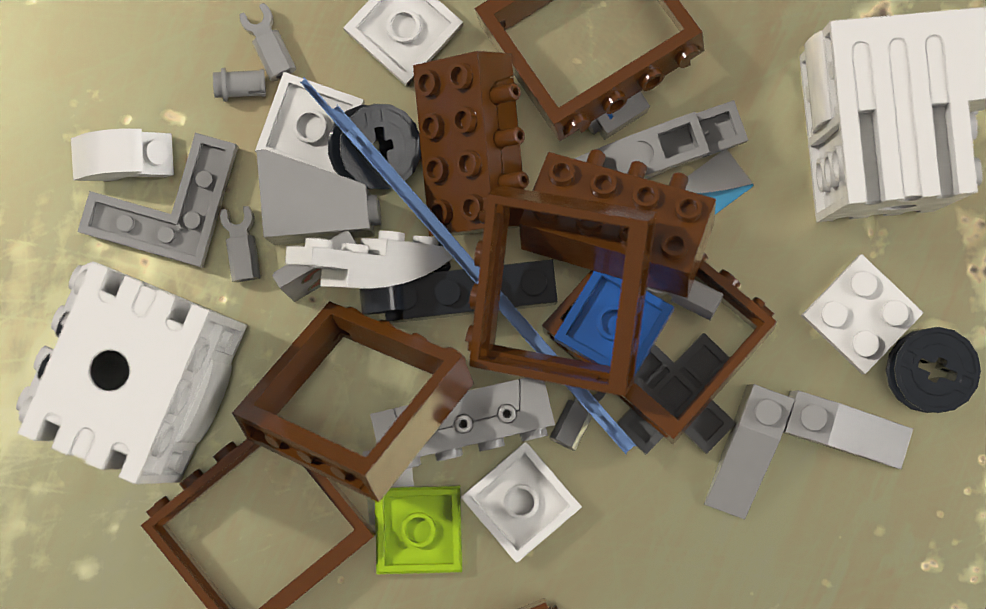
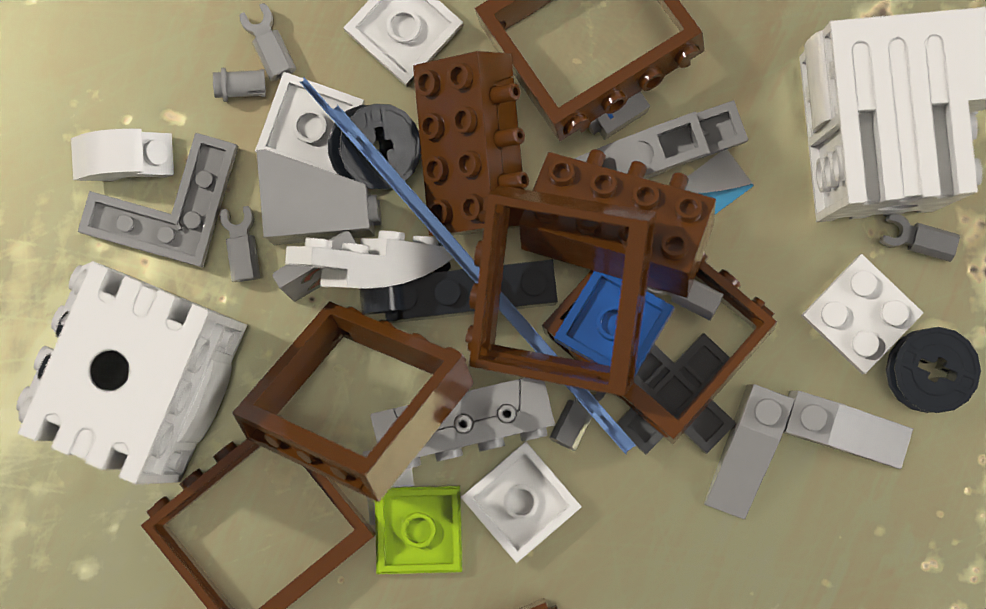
none -> light grey bar [879,214,960,262]

